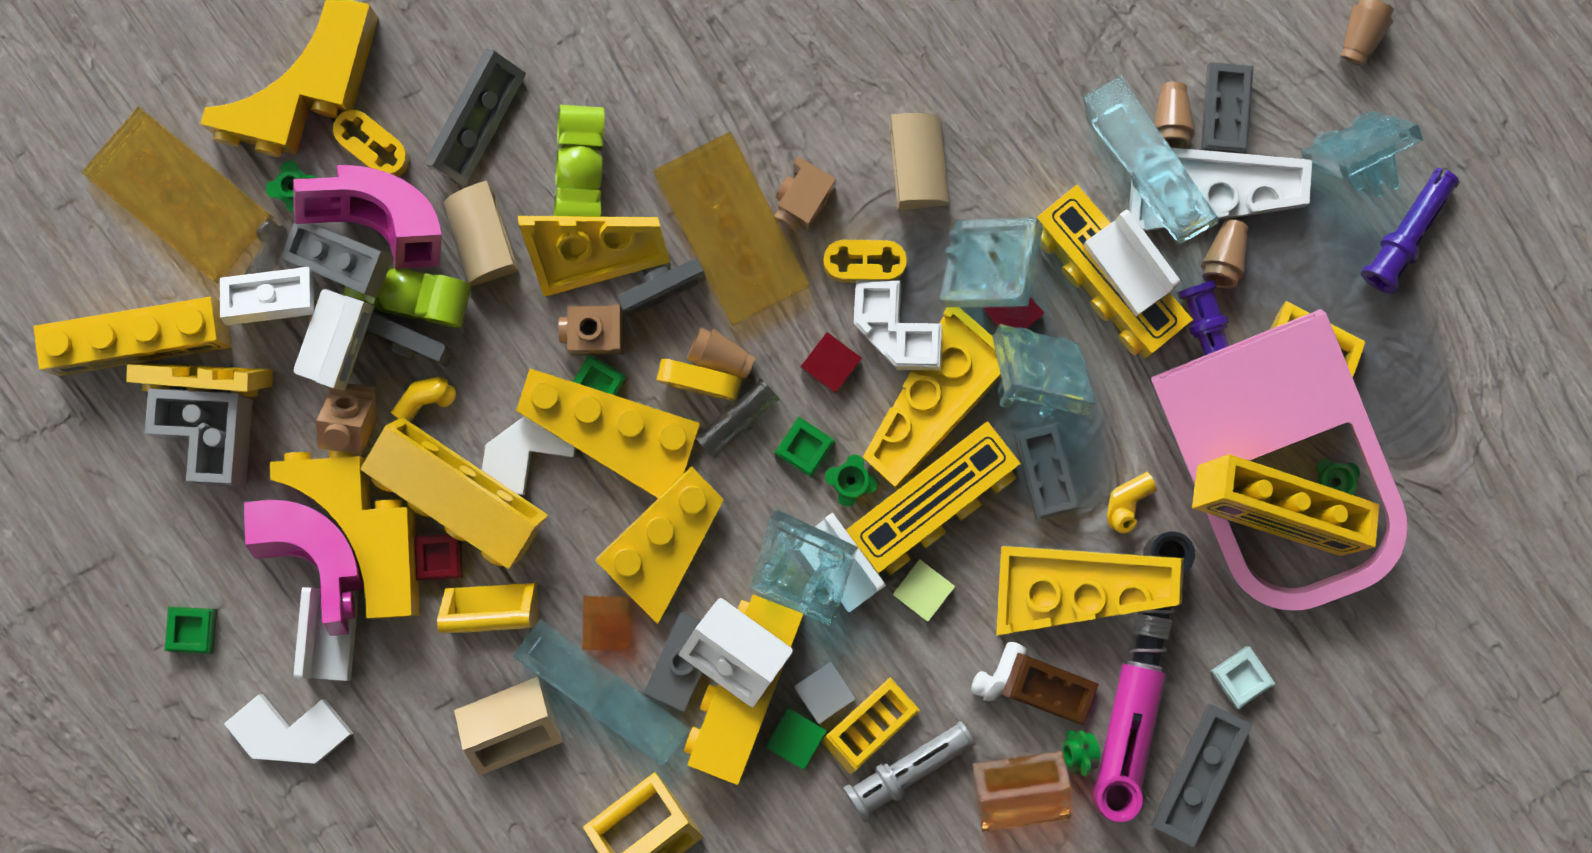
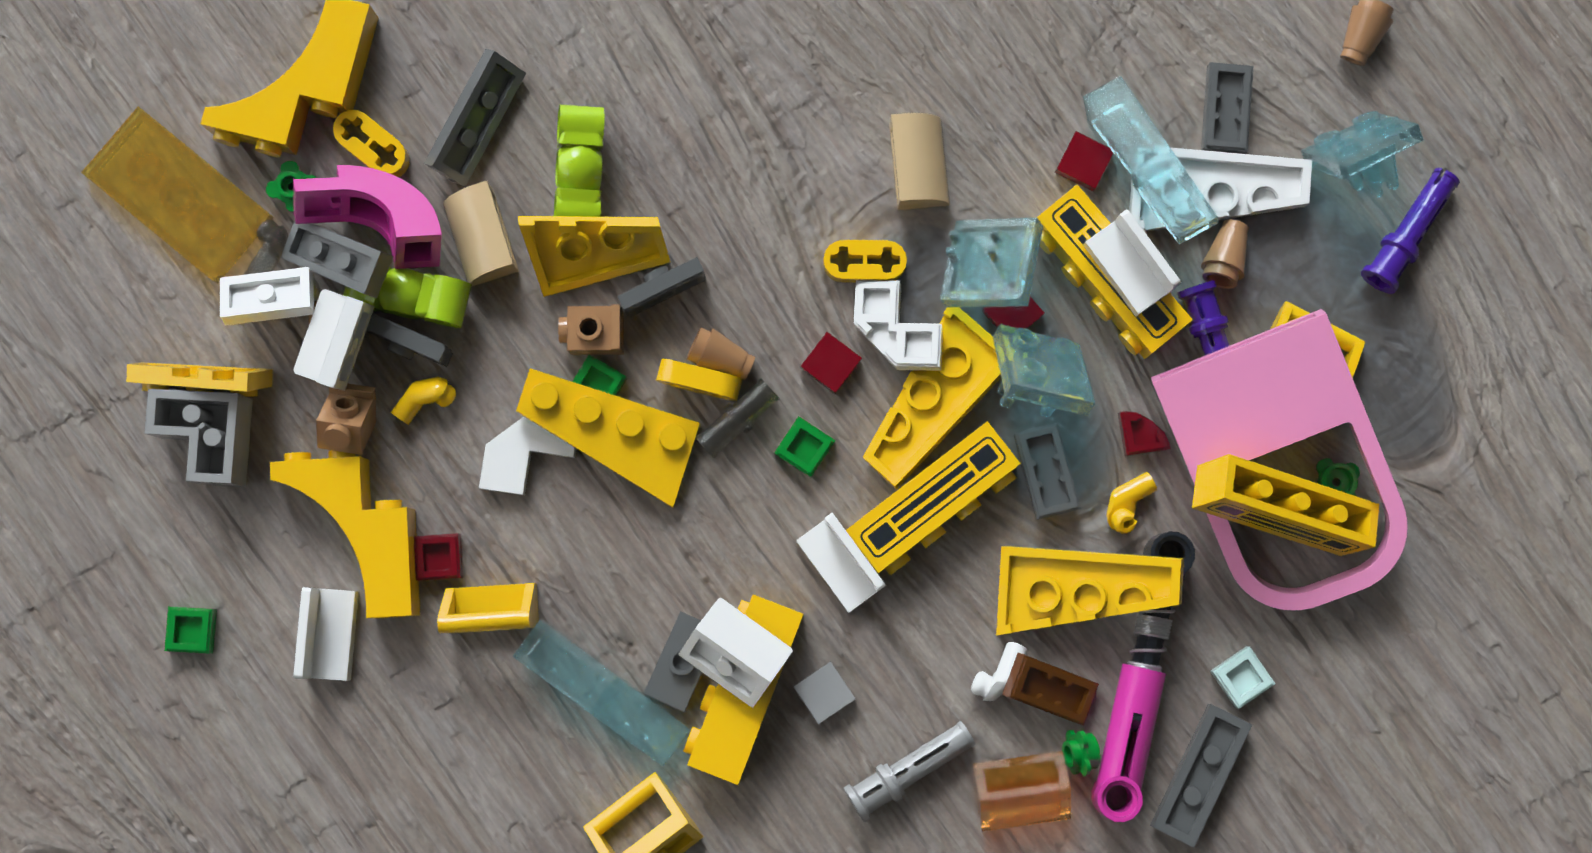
yellow brick [33,296,232,376] -> none
white tile [224,694,353,764] -> none
arch [244,500,364,636] -> none
yellow brick [360,417,549,569] -> none
tan brick [454,676,563,776] -> none
clear orange panel [582,596,633,651] -> none
yellow wing [595,466,724,624] -> none
clear yellow tile [653,131,810,327] -> none
clear light blue plate [749,510,858,625] -> none
green tile [765,708,827,770] -> none
medium nougat brick [774,156,836,232] -> none
yellow slope [821,677,920,774] -> none
green plate [825,454,877,507] -> none
yellowish green tile [892,559,955,622] -> none
medium nougat cone [1151,82,1195,149] -> none
none -> dark red tile [1054,131,1115,192]
none -> dark red tile [1118,411,1171,457]

